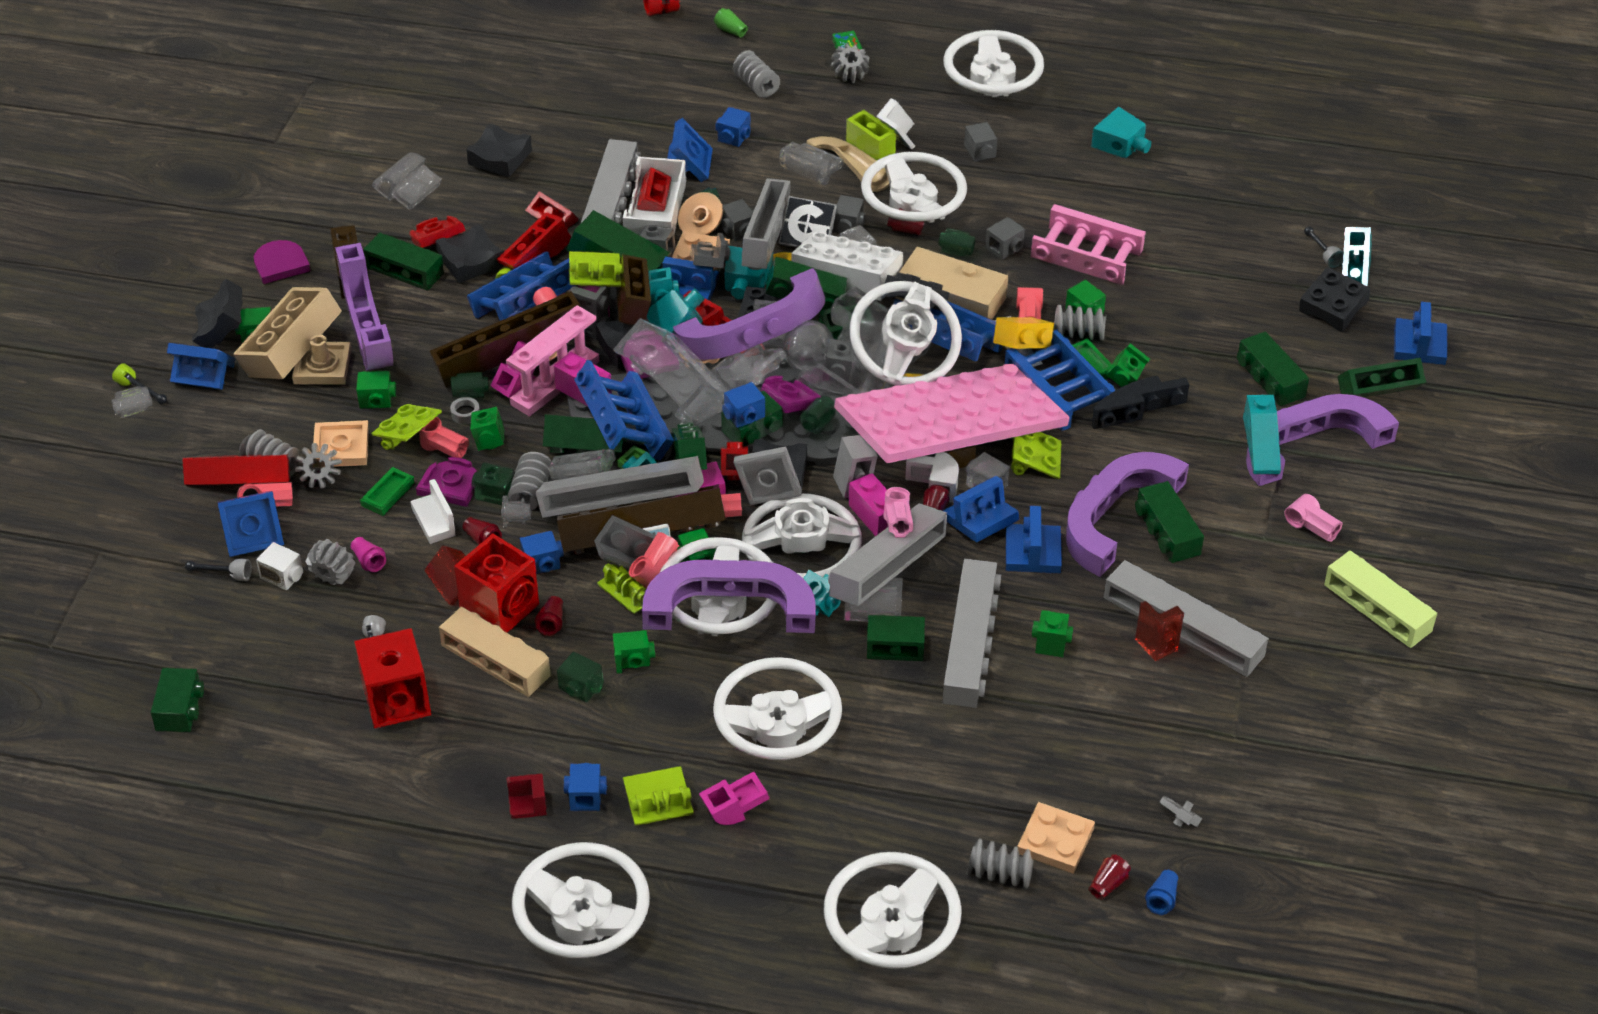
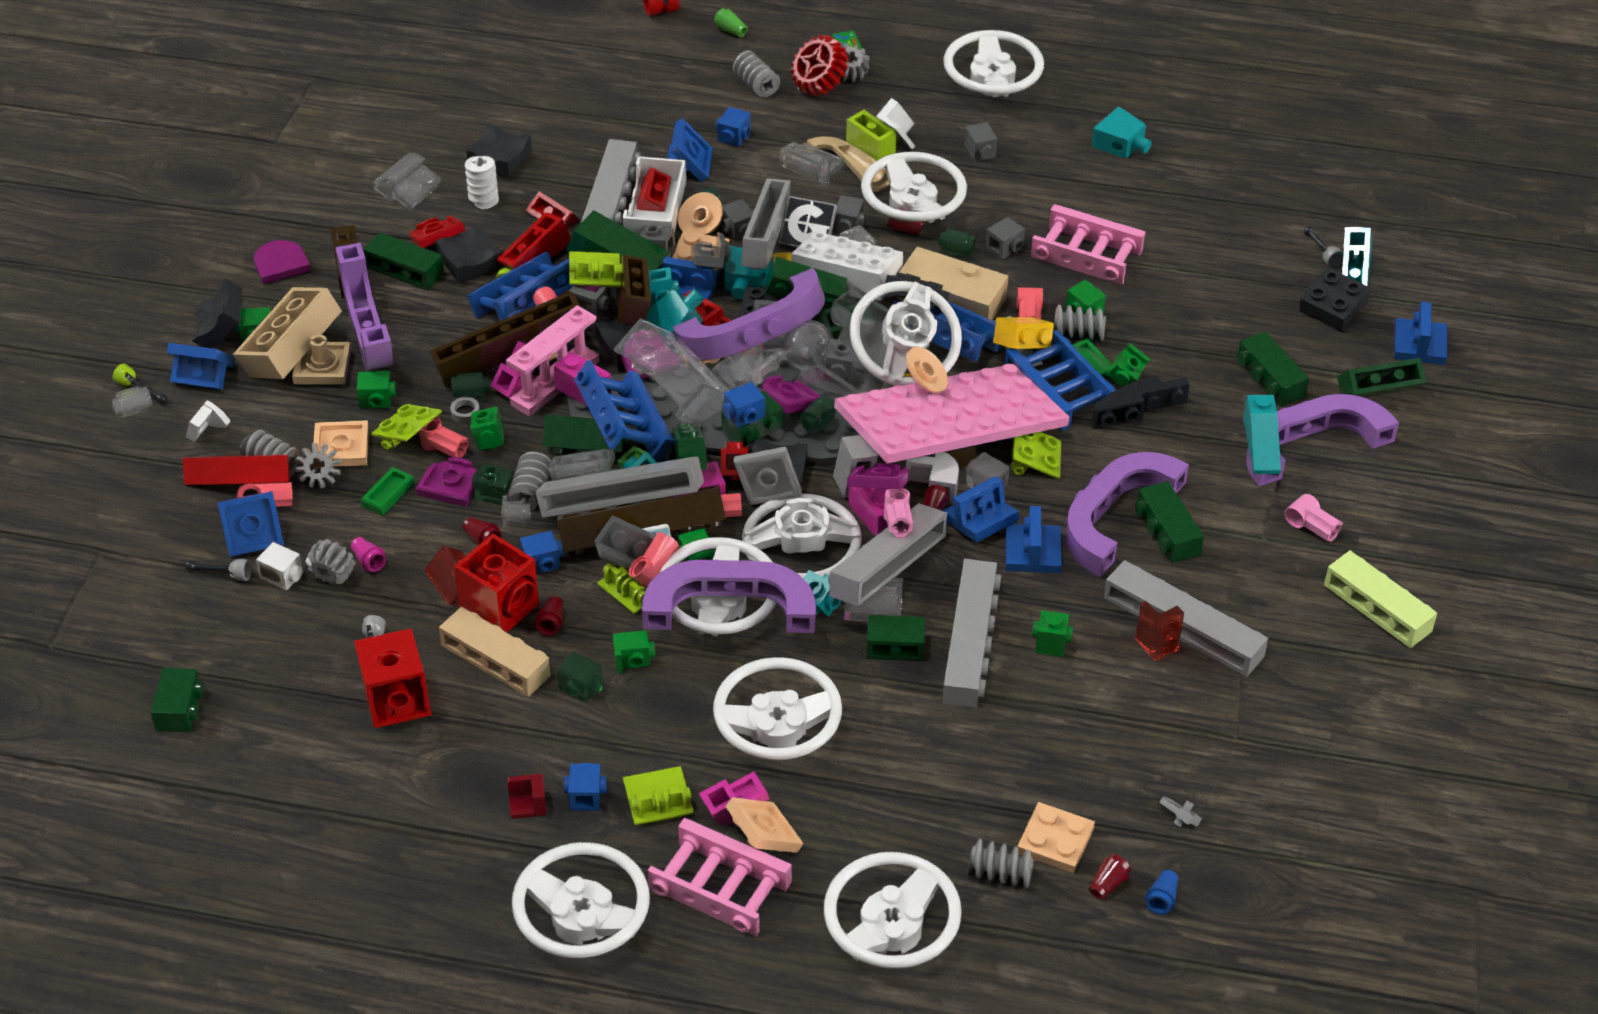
white panel [411,479,456,544] -> none
none -> white tile [186,400,230,442]
none -> white piece [465,156,499,209]
none -> bright pink fence [648,818,792,937]
none -> light nougat plate [726,798,804,852]
none -> red gear [790,35,849,97]
none -> magenta tile [847,463,909,490]
none -> light nougat dish [906,347,948,393]

